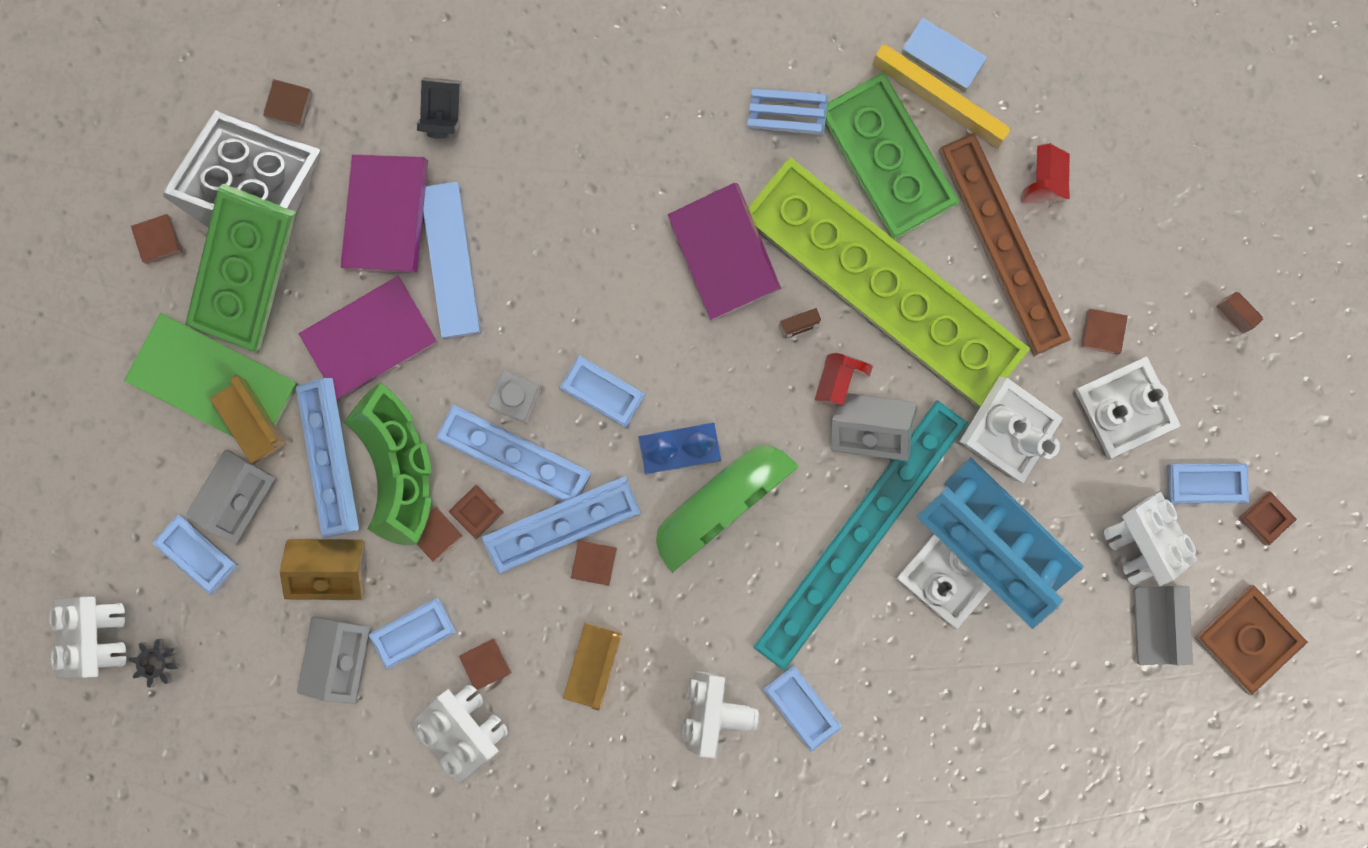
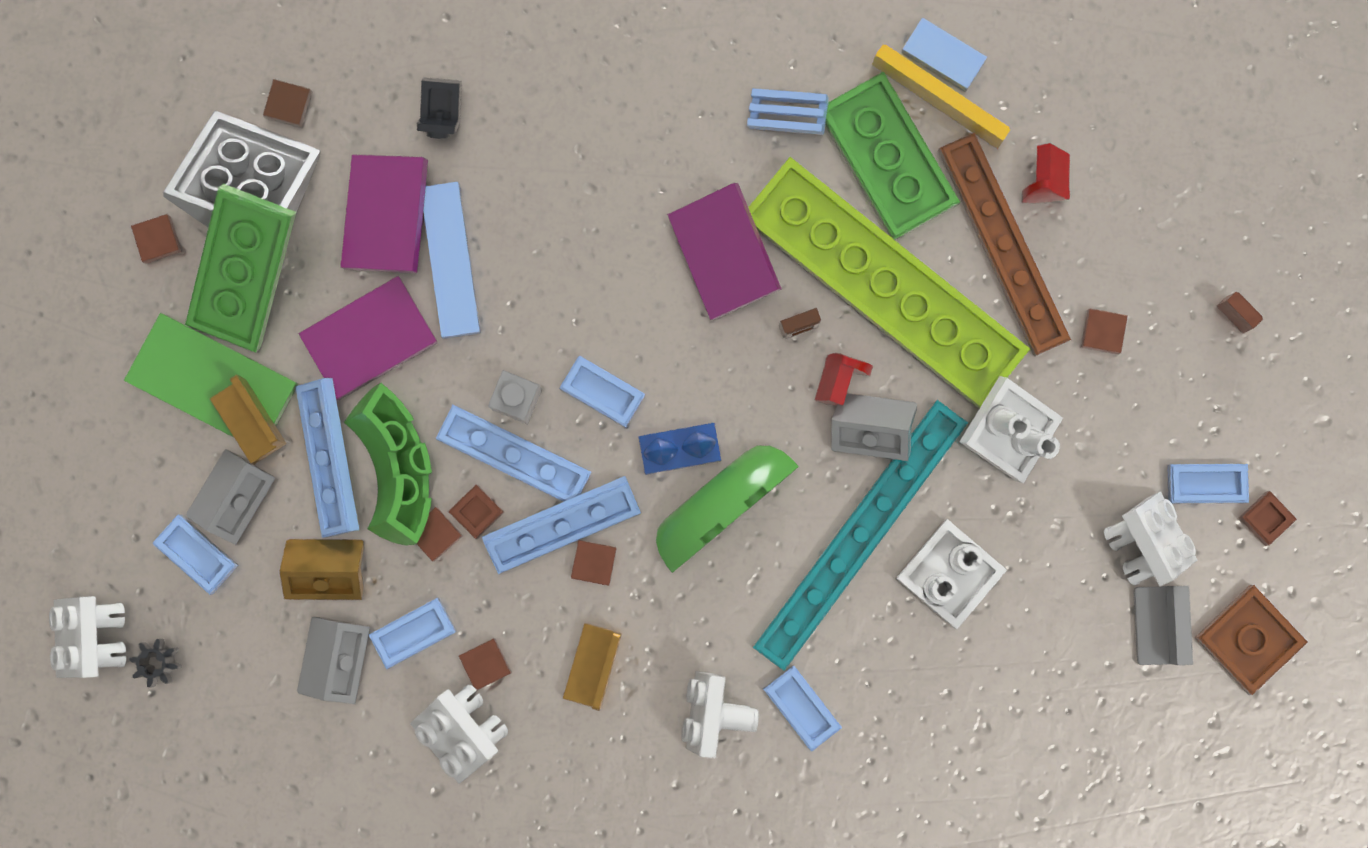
dark azure fence [917,457,1084,629] -> none
white plate [1075,356,1181,459] -> none

